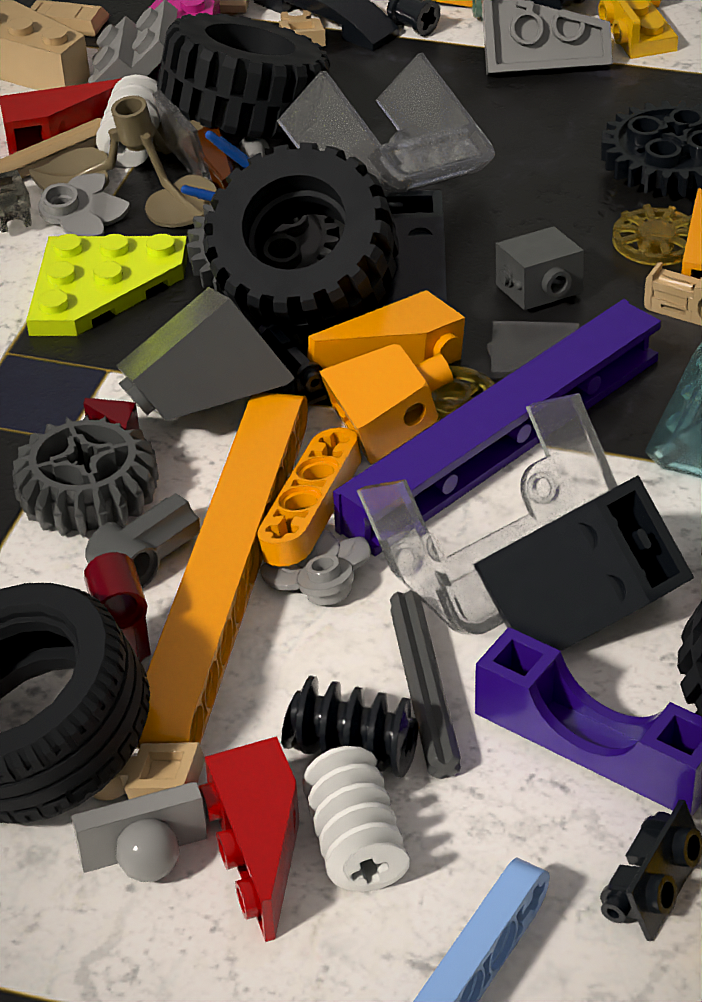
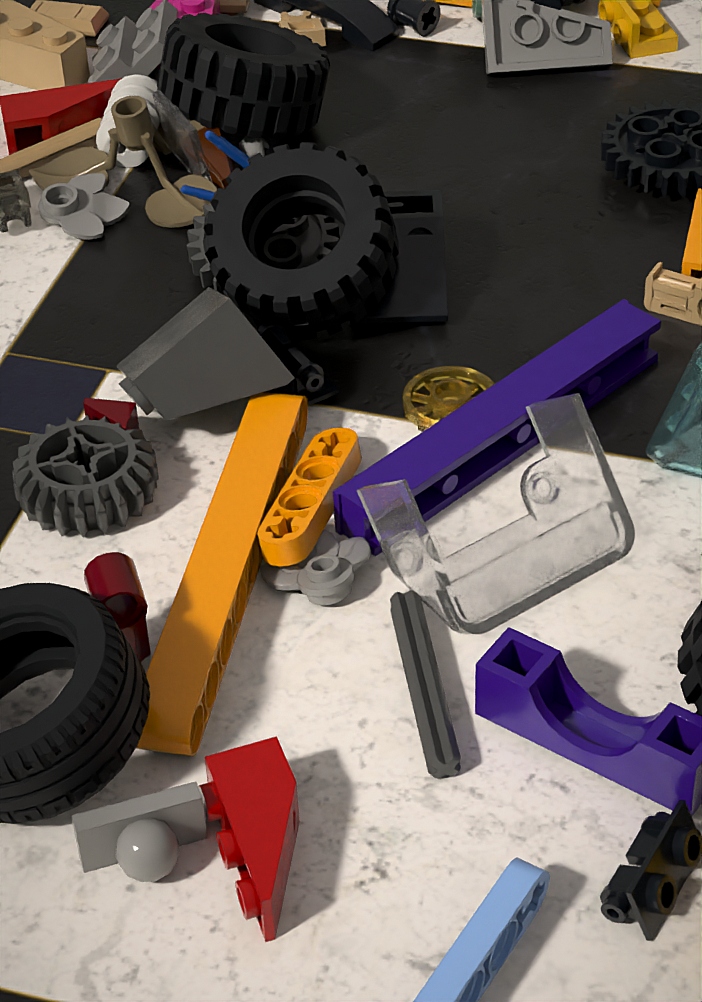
neon yellow plate [26,234,188,336] -> none
dark grey piece [85,493,200,589] -> none
tan plate [94,742,205,801] -> none
clear windscreen [277,53,495,192] -> none
black piece [281,675,418,778] -> none
white piece [302,746,410,892] -> none
light orange slope [307,290,465,369] -> none
light orange torso [319,344,454,465] -> none
black slope [473,475,694,651] -> none
clear piece [487,321,579,378] -> none
dark grey head [496,226,584,310] -> none
clear yellow wheel [612,204,692,266] -> none

